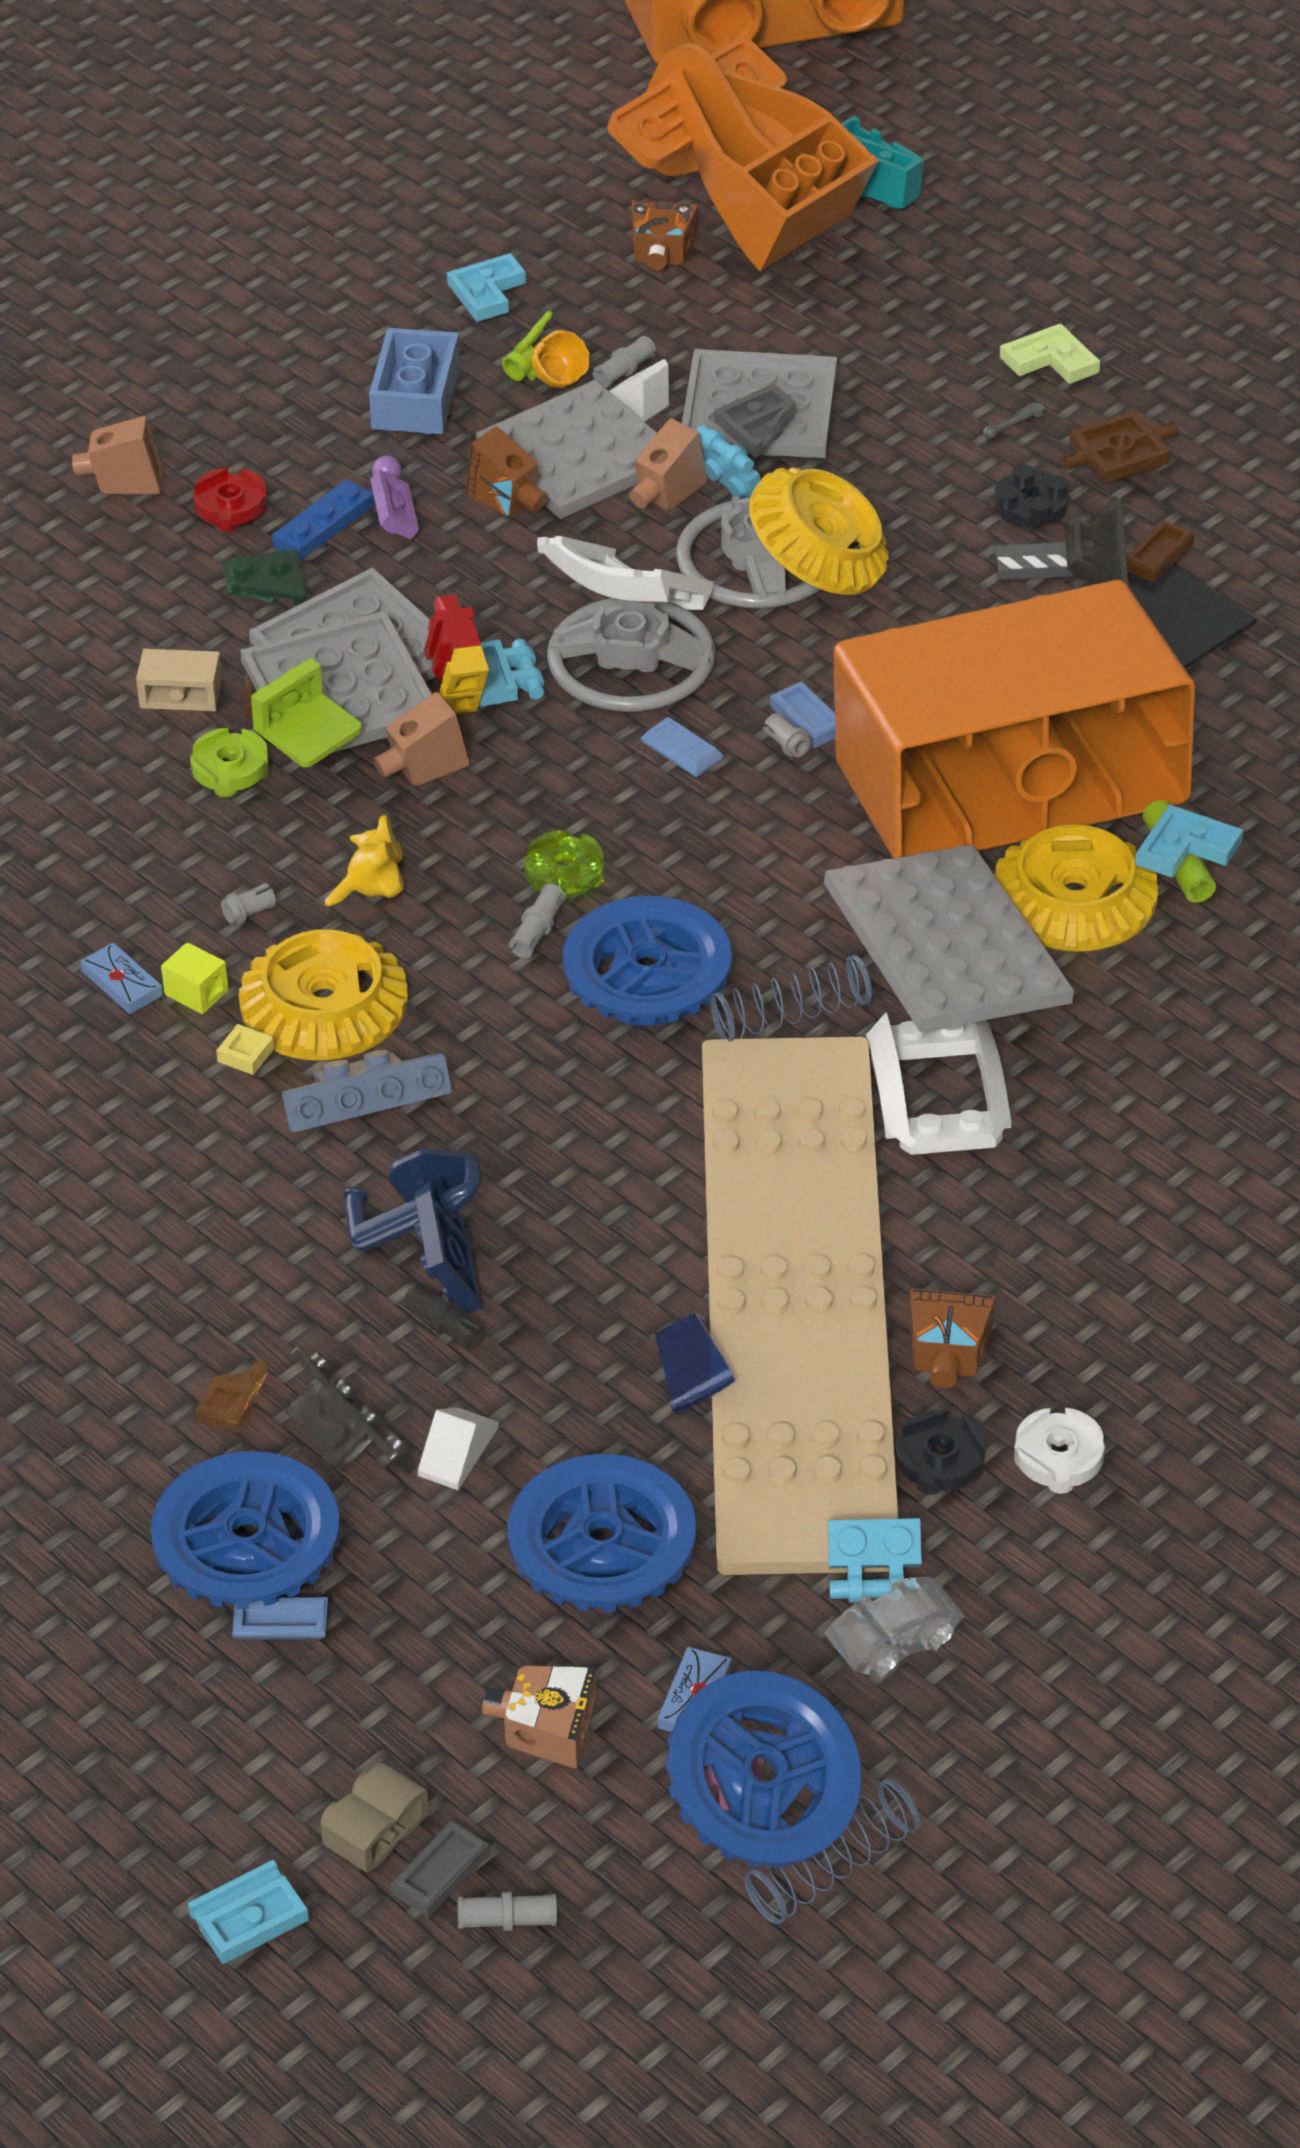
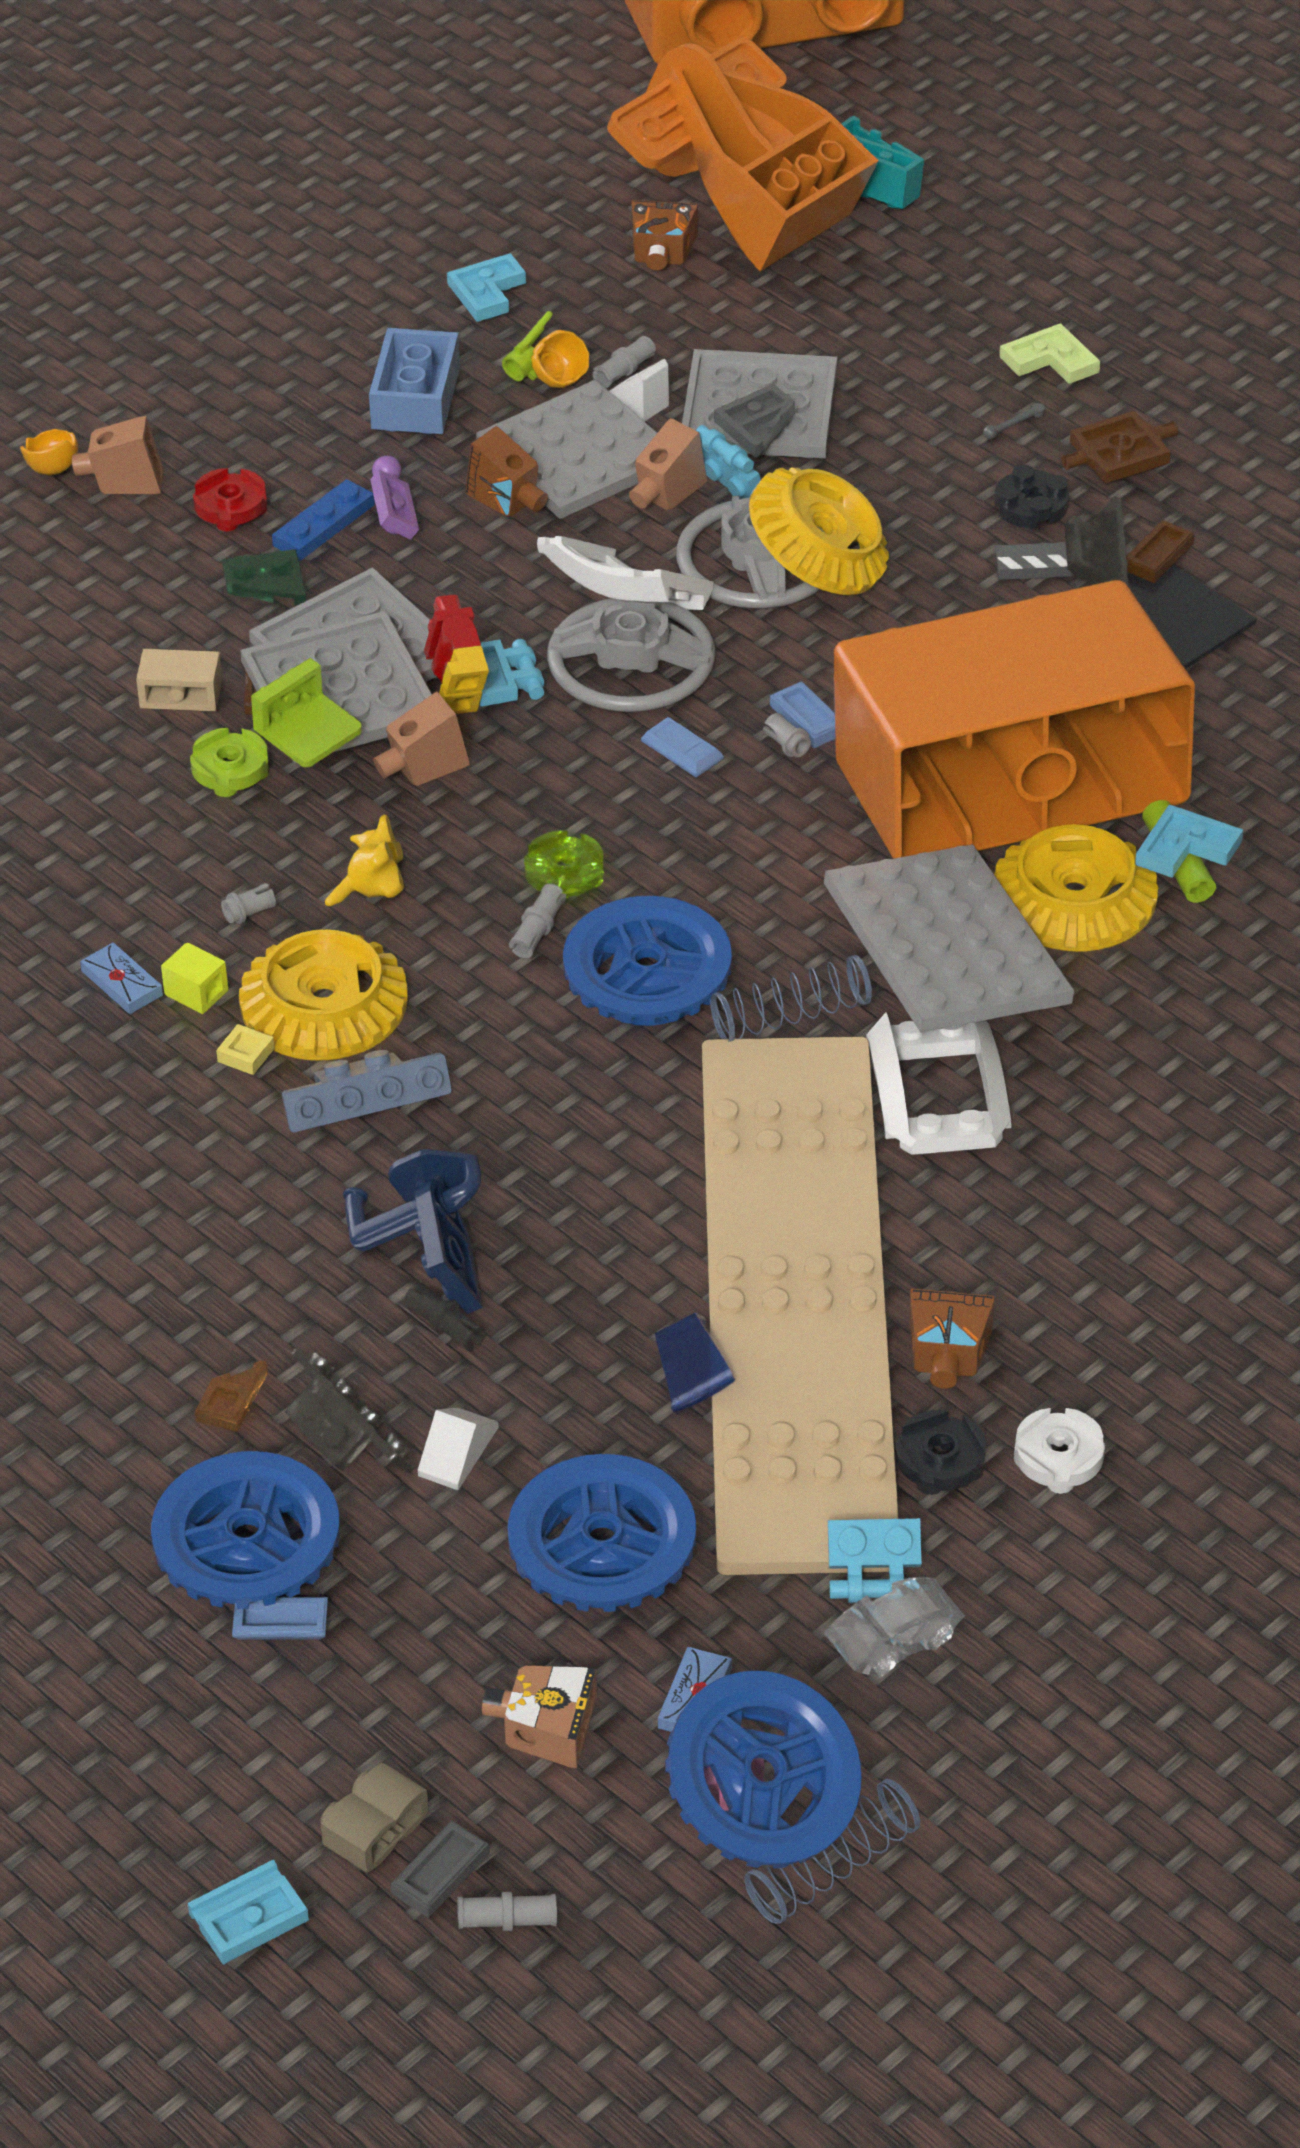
none -> light orange hair [20,429,78,476]

